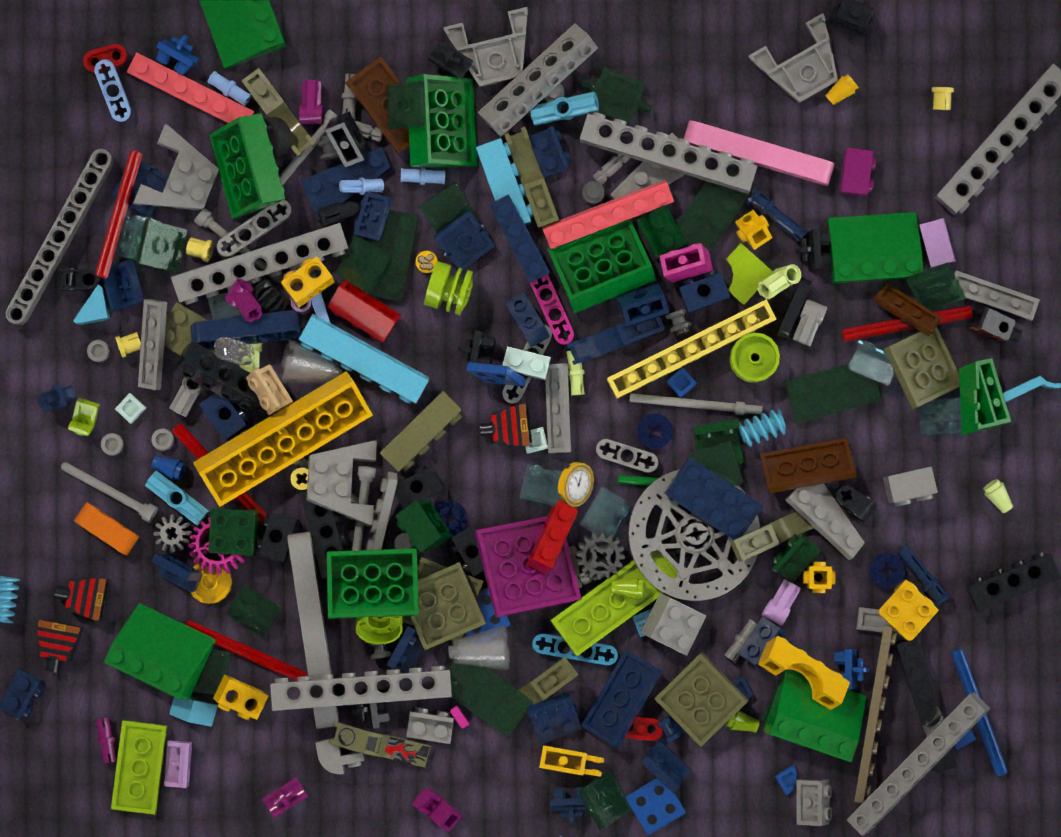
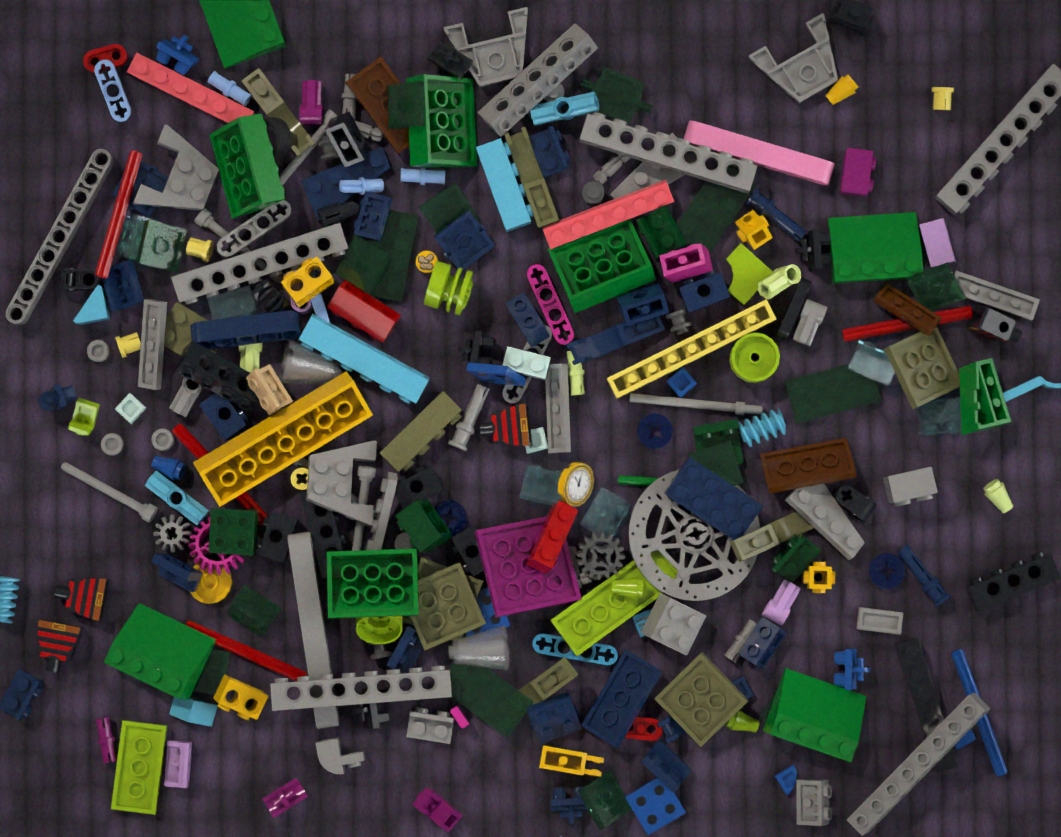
orange beam [74,502,139,556] -> none
clear beam [214,337,255,366] -> none
magenta piece [225,279,263,322] -> none
piece [328,721,431,768] -> none
dark blue plate [489,194,550,283] -> none
light grey beam [596,439,658,473] -> none
yellow arch [758,636,850,710] -> none
dark tan plate [854,625,897,803] -> none
yellow bracket [878,580,939,641] -> none
none -> light grey pin [448,384,490,451]

